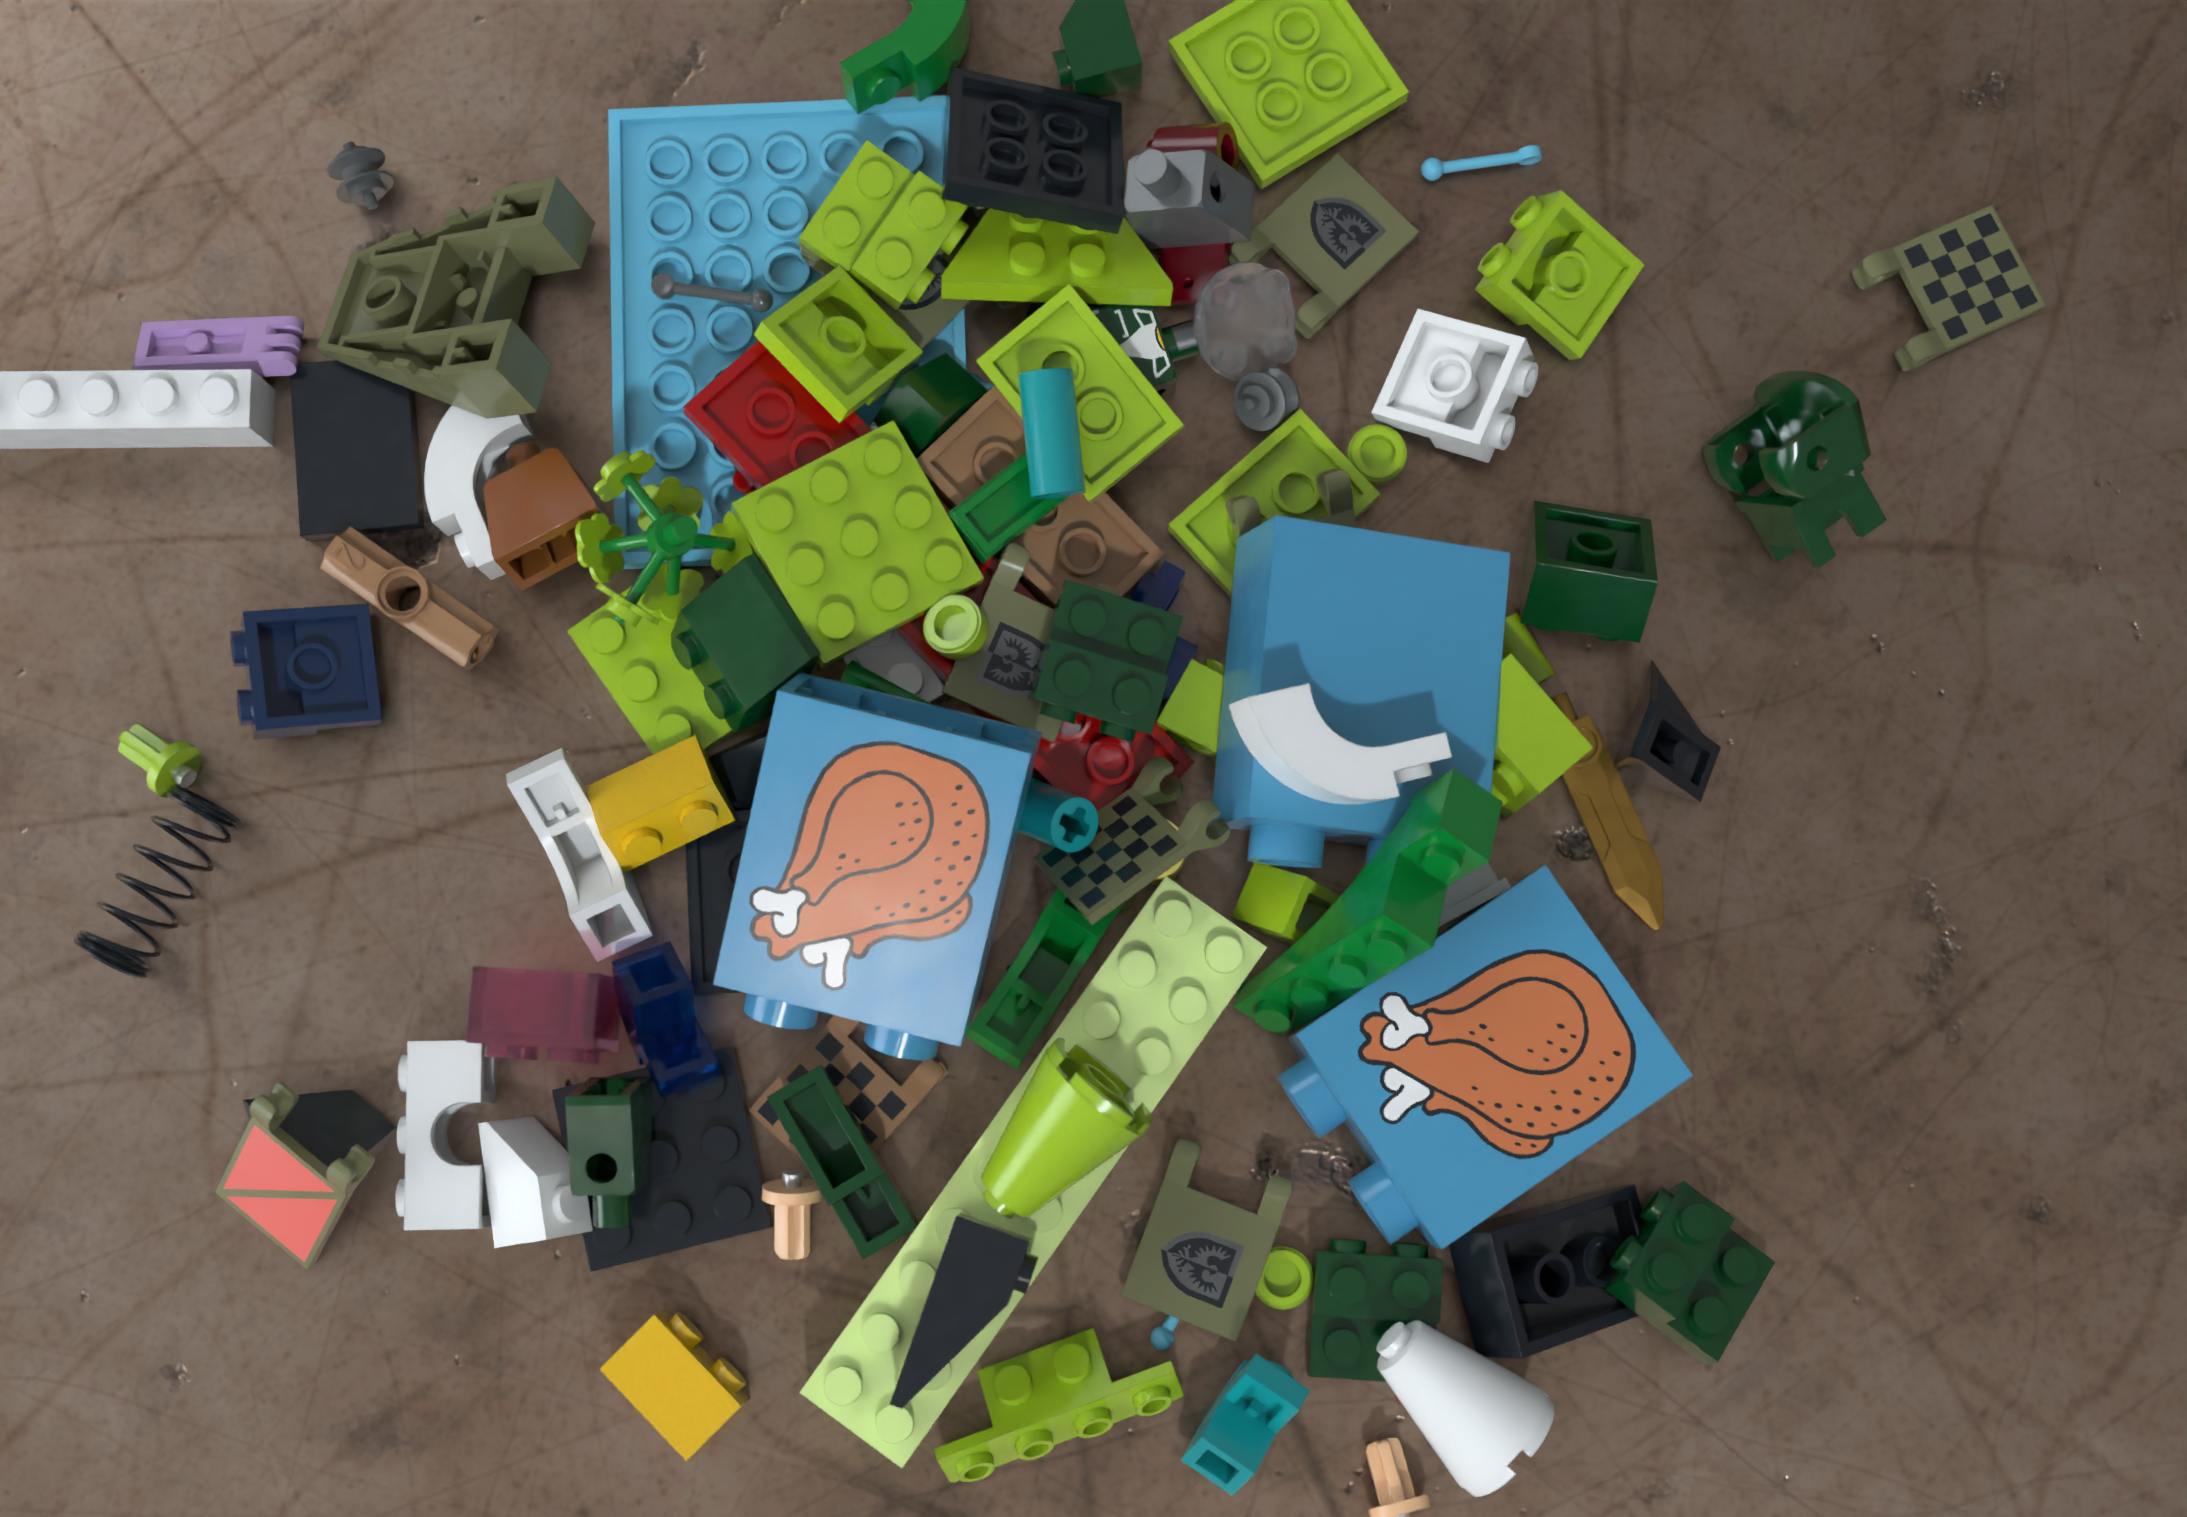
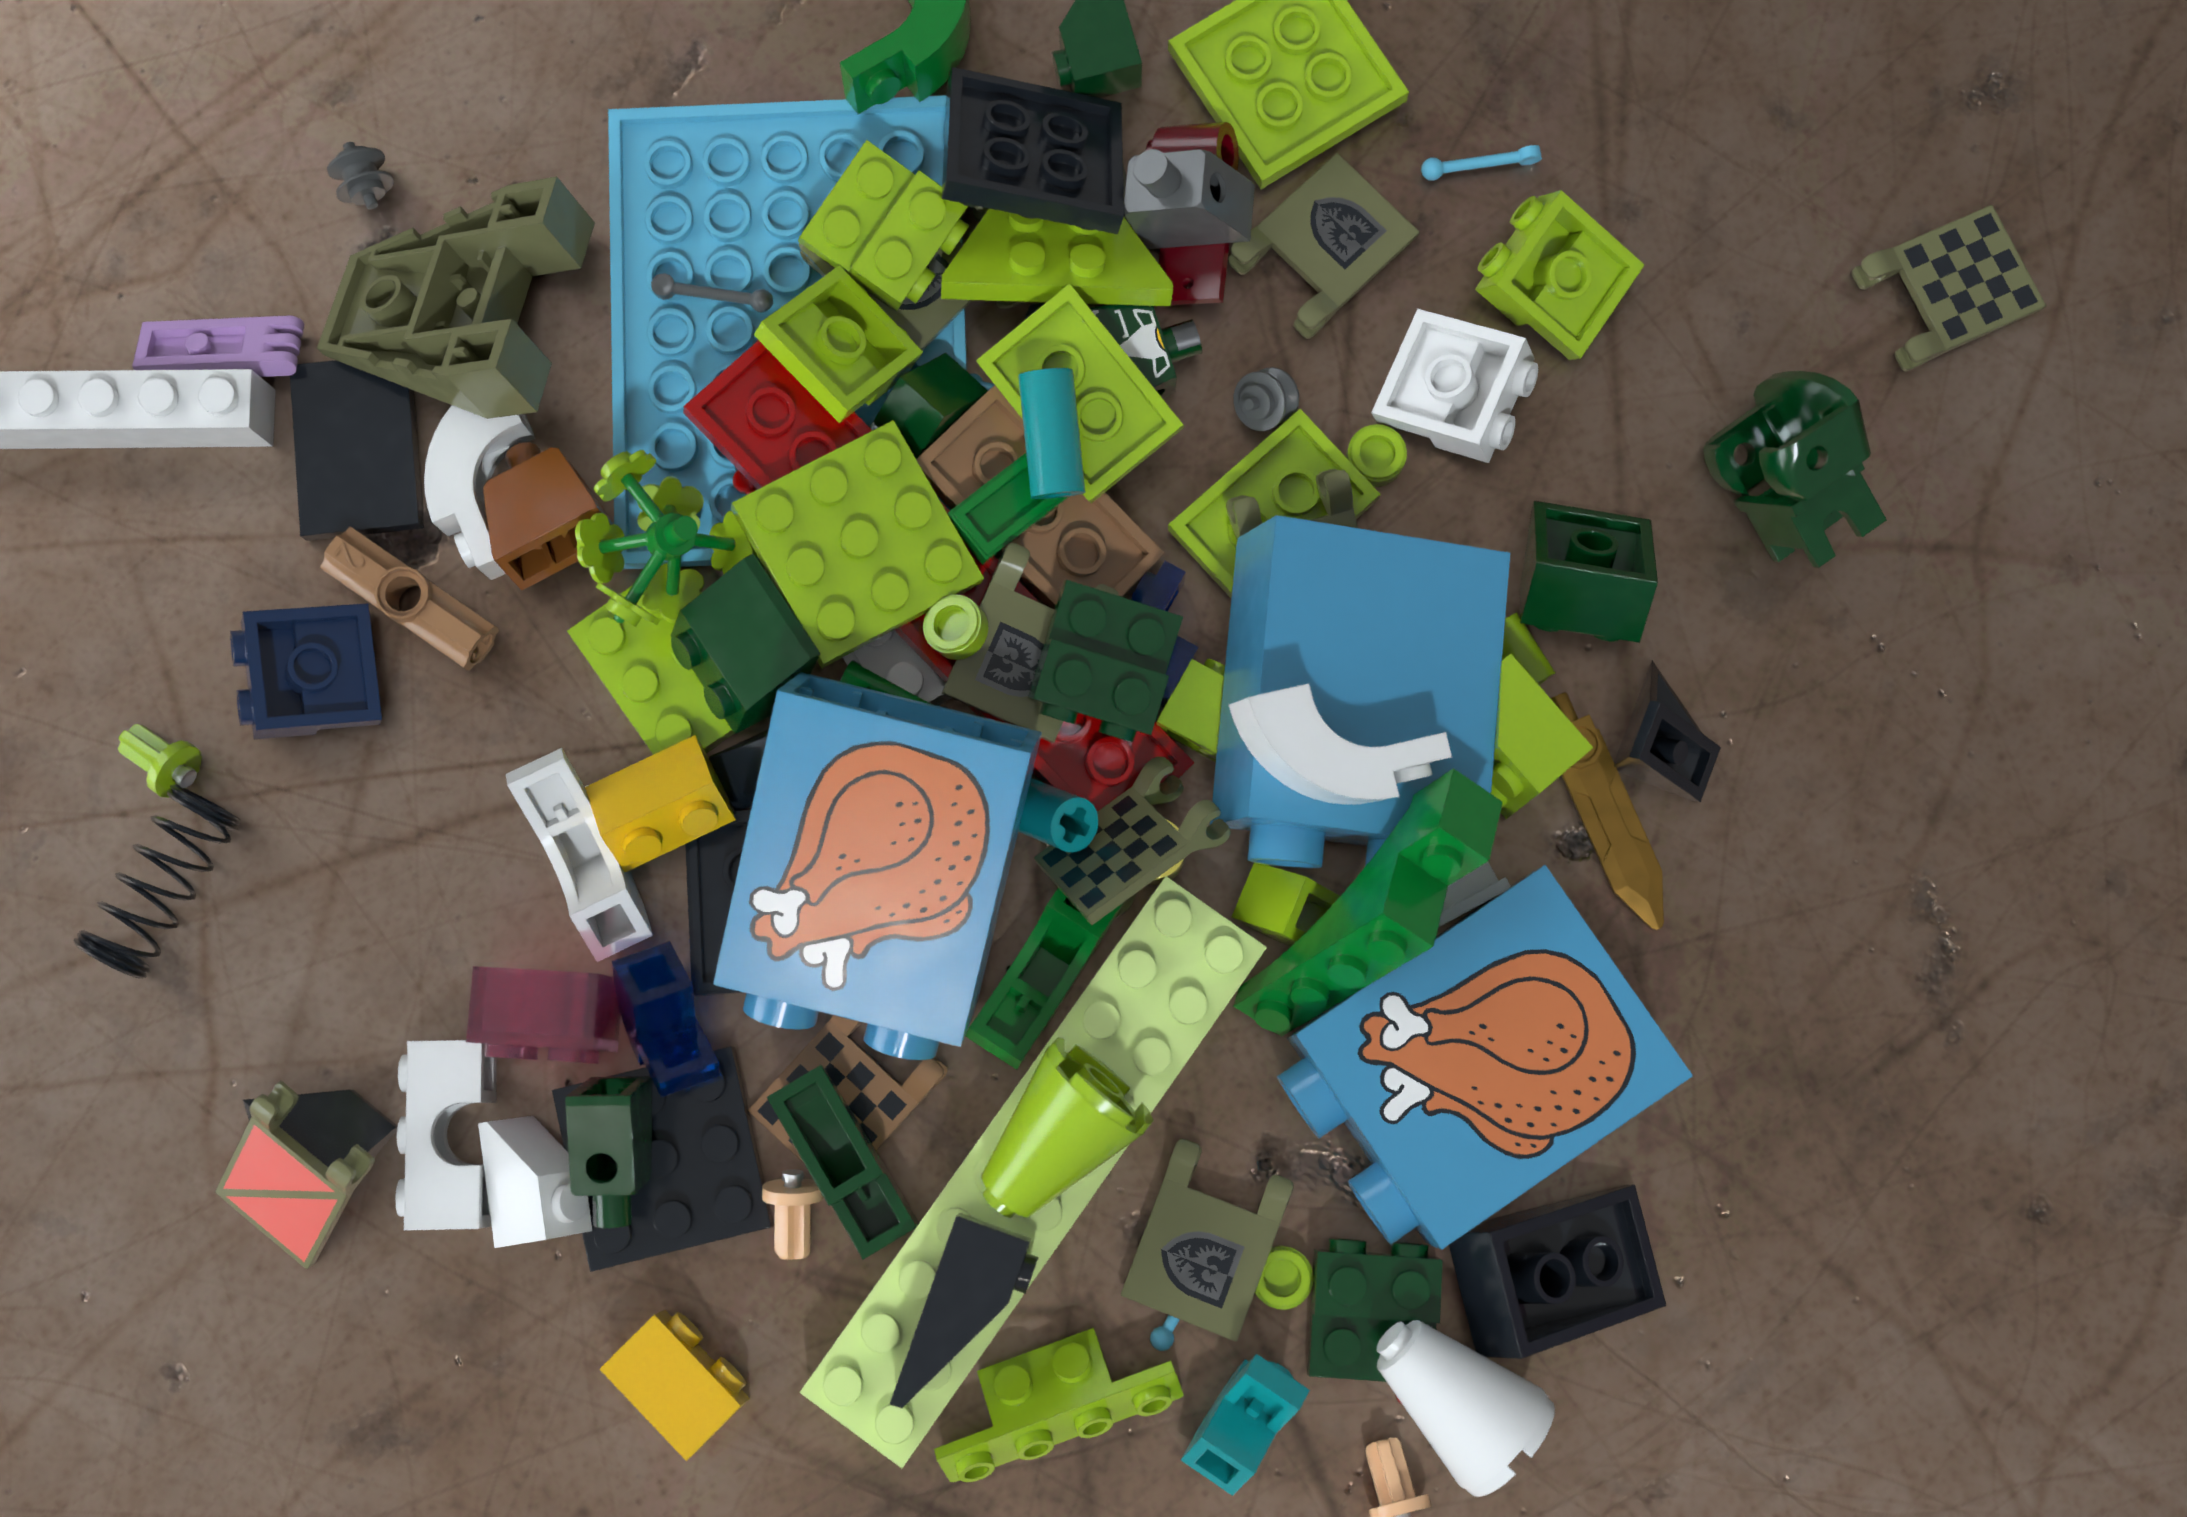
clear dish [1194,263,1297,380] -> none
dark green plate [1605,1181,1775,1366] -> none

